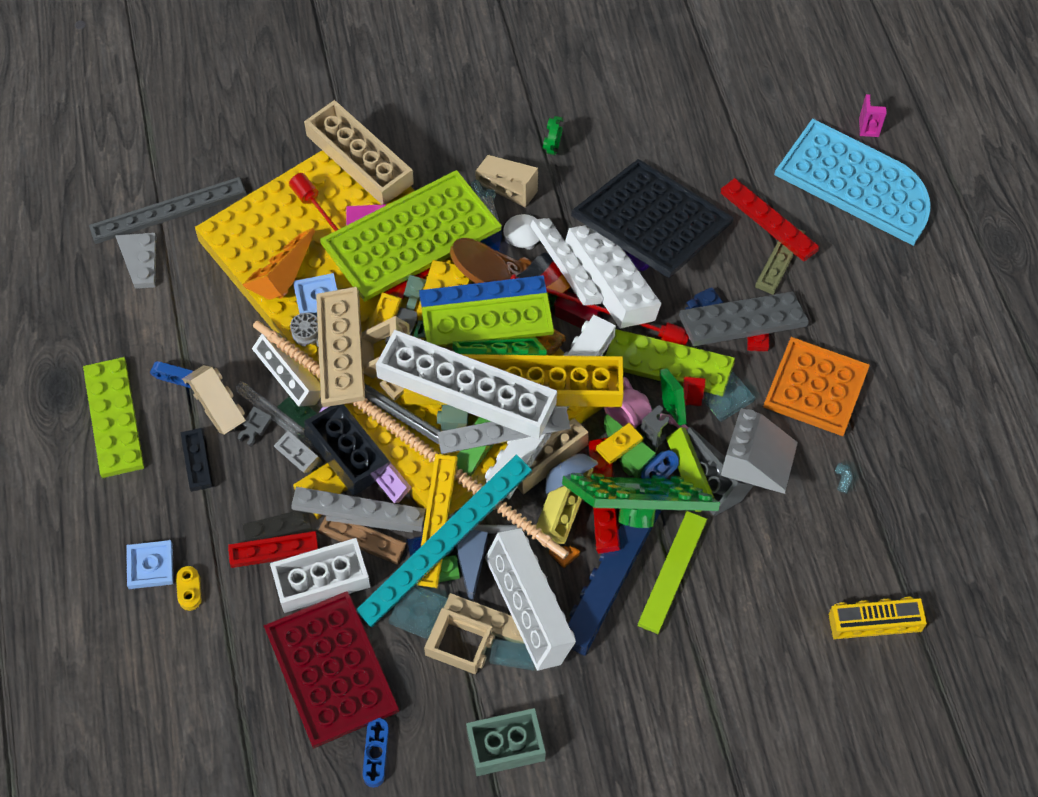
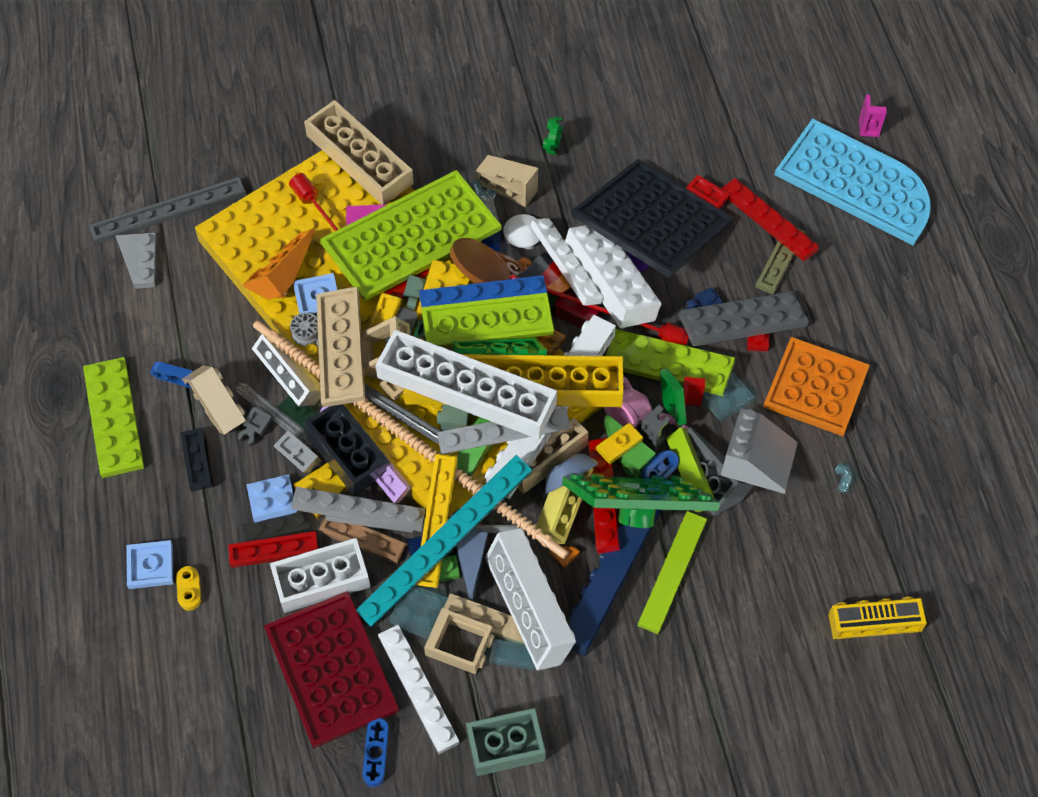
none -> light blue plate [246,474,297,523]
none -> white plate [378,625,460,754]
none -> red plate [686,175,730,209]

